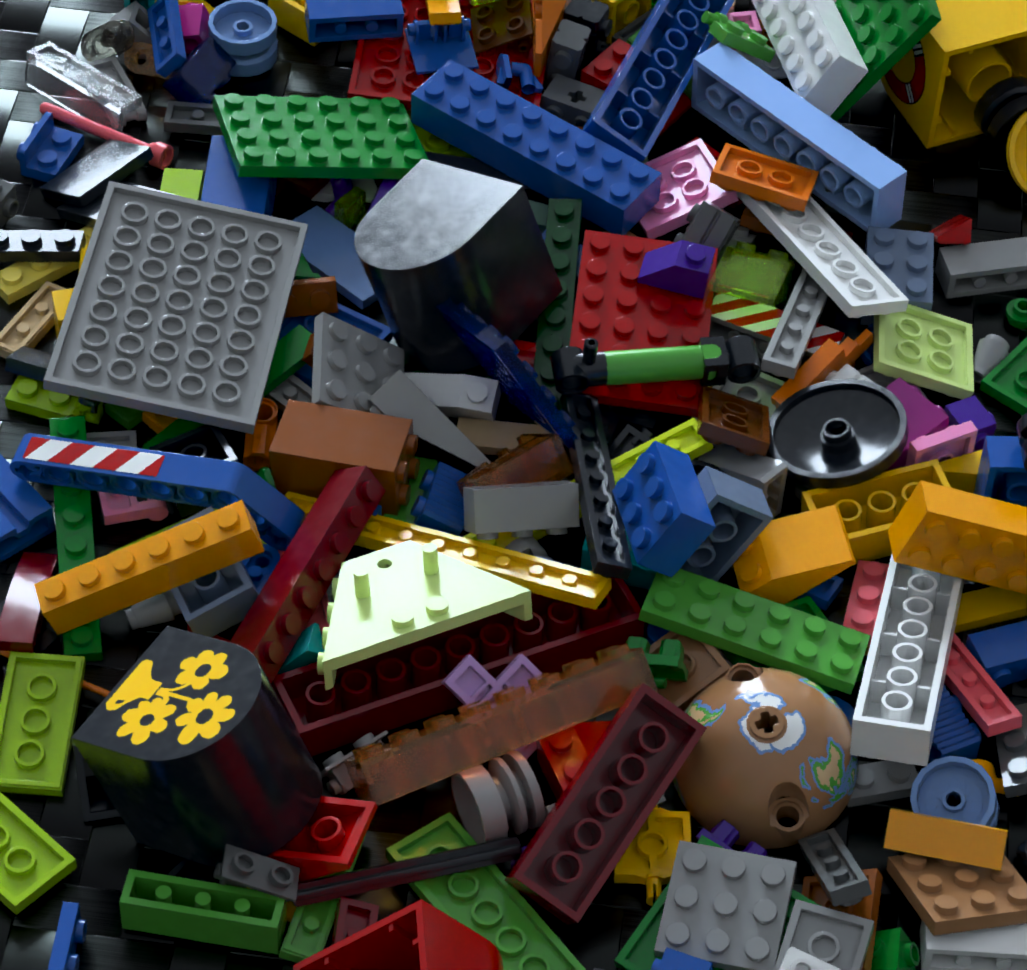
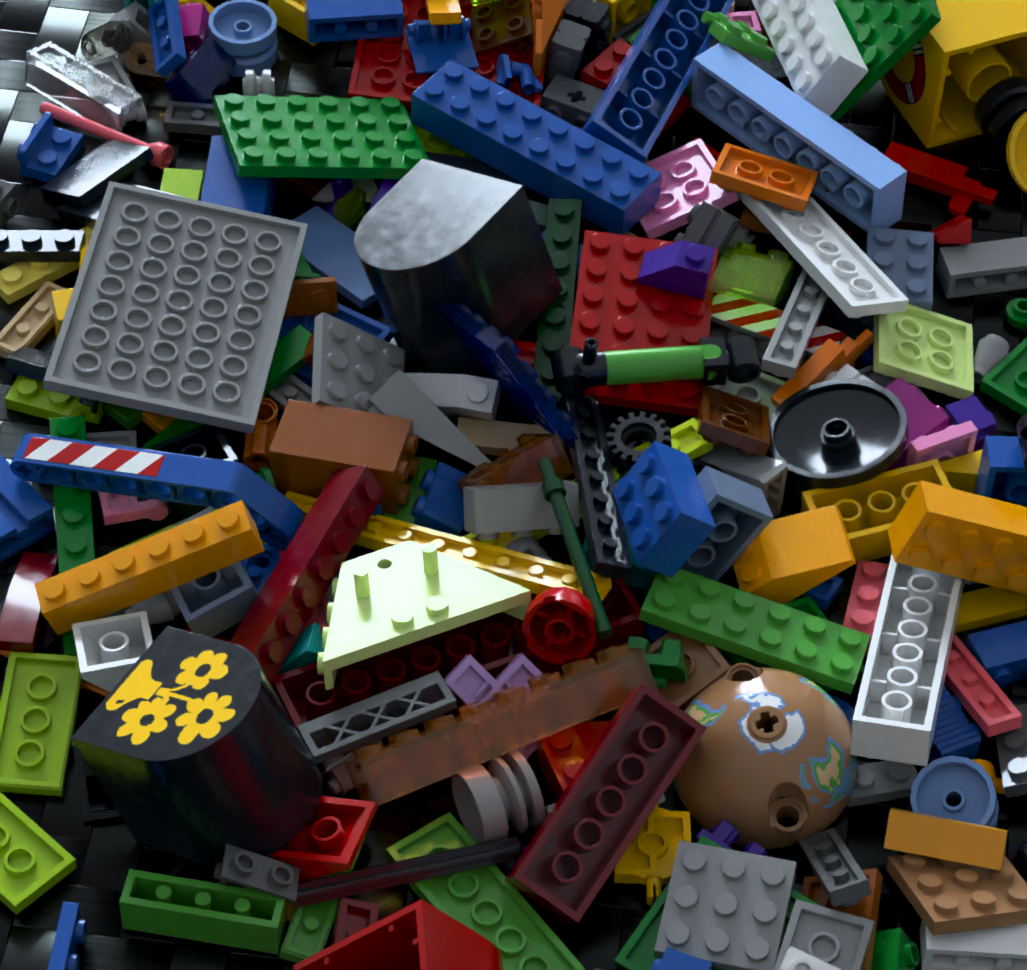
none -> white slope [72,611,153,692]
none -> light grey wheel [243,69,275,96]
none -> dark grey fence [297,671,457,764]
none -> red cylinder [522,587,597,664]
none -> dark green bar [537,457,613,639]
none -> black tyre [607,411,672,475]
none -> red piece [884,141,998,216]

